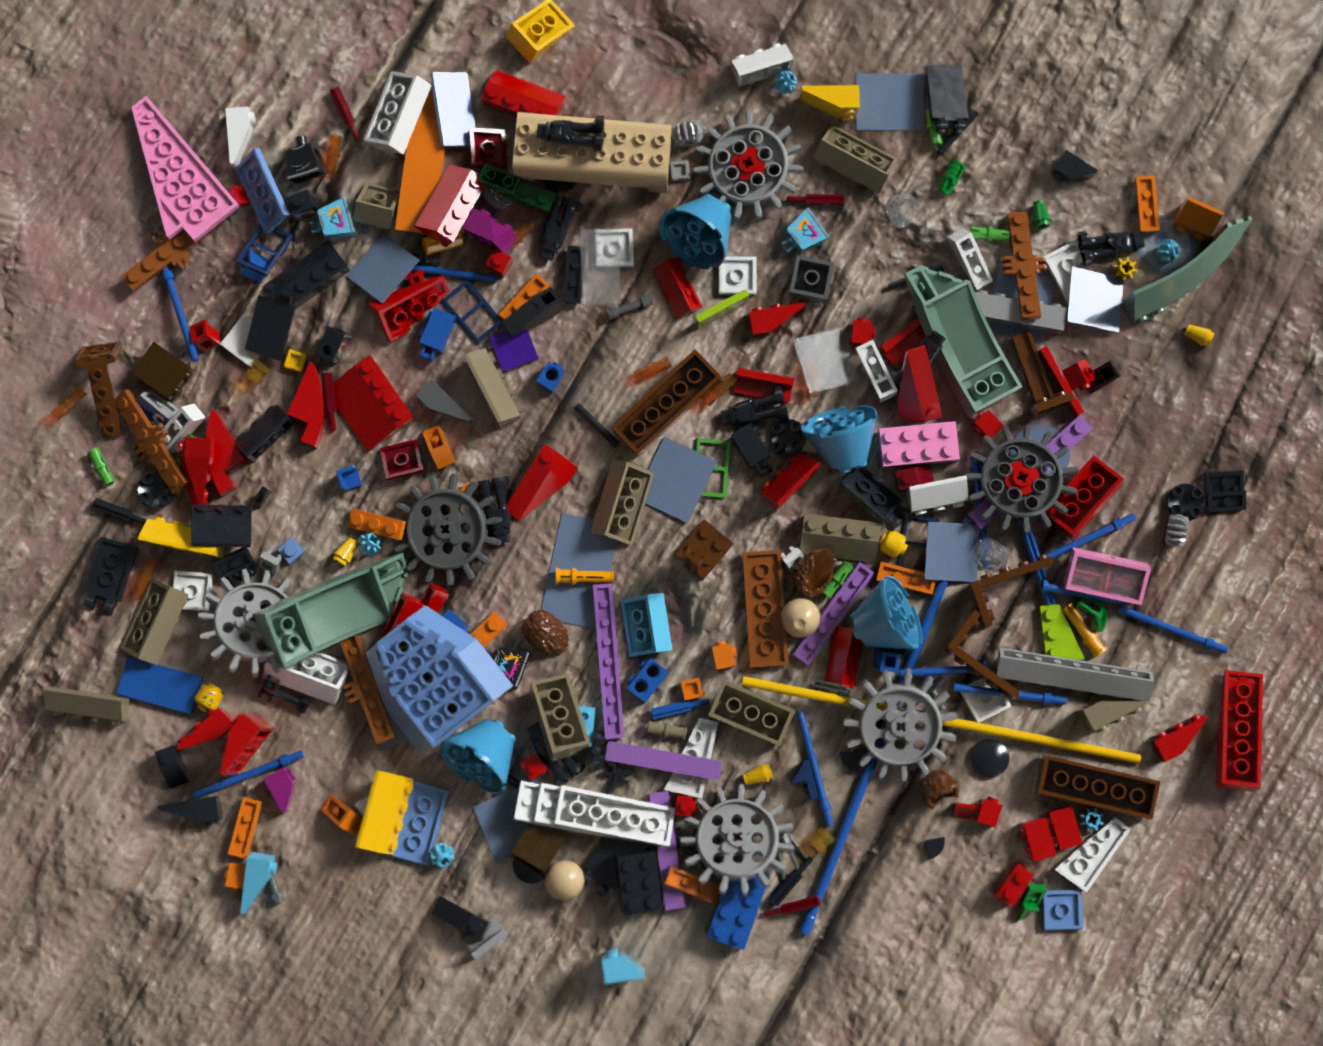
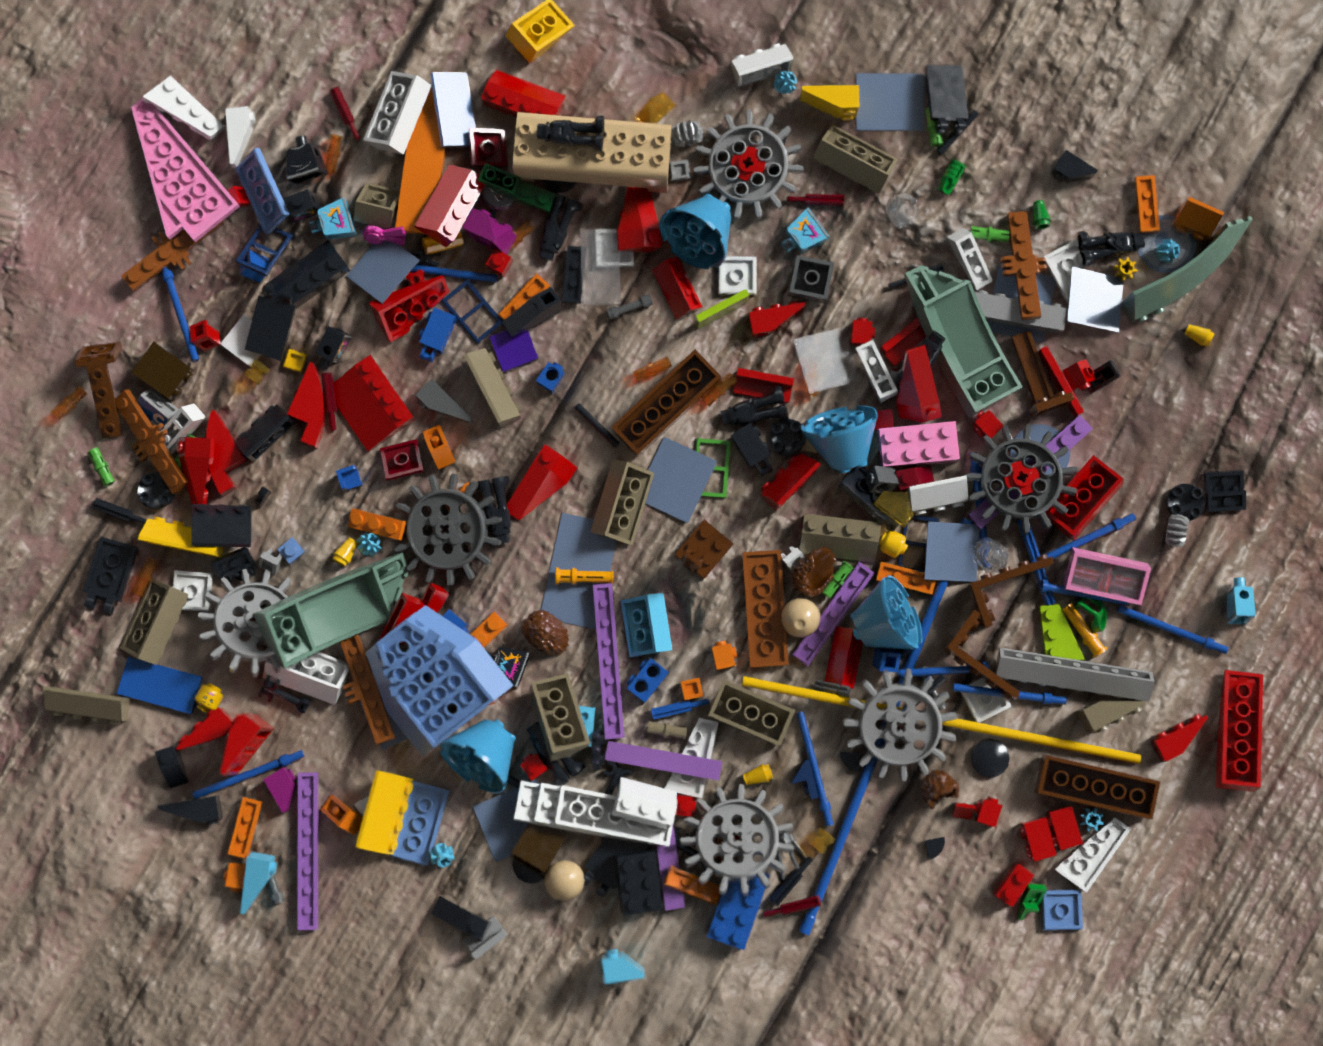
none -> white wing [142,76,224,140]
none -> medium lavender plate [298,772,319,930]
none -> dark pink piece [362,226,406,245]
none -> white slope [612,777,677,830]
none -> red wedge [616,186,661,252]
none -> clear yellow slope [636,92,676,124]
none -> dark grey brick [866,466,899,494]
none -> red slope [874,409,893,431]
none -> clear yellow slope [874,491,914,528]
none -> medium azure torso [1227,577,1256,624]

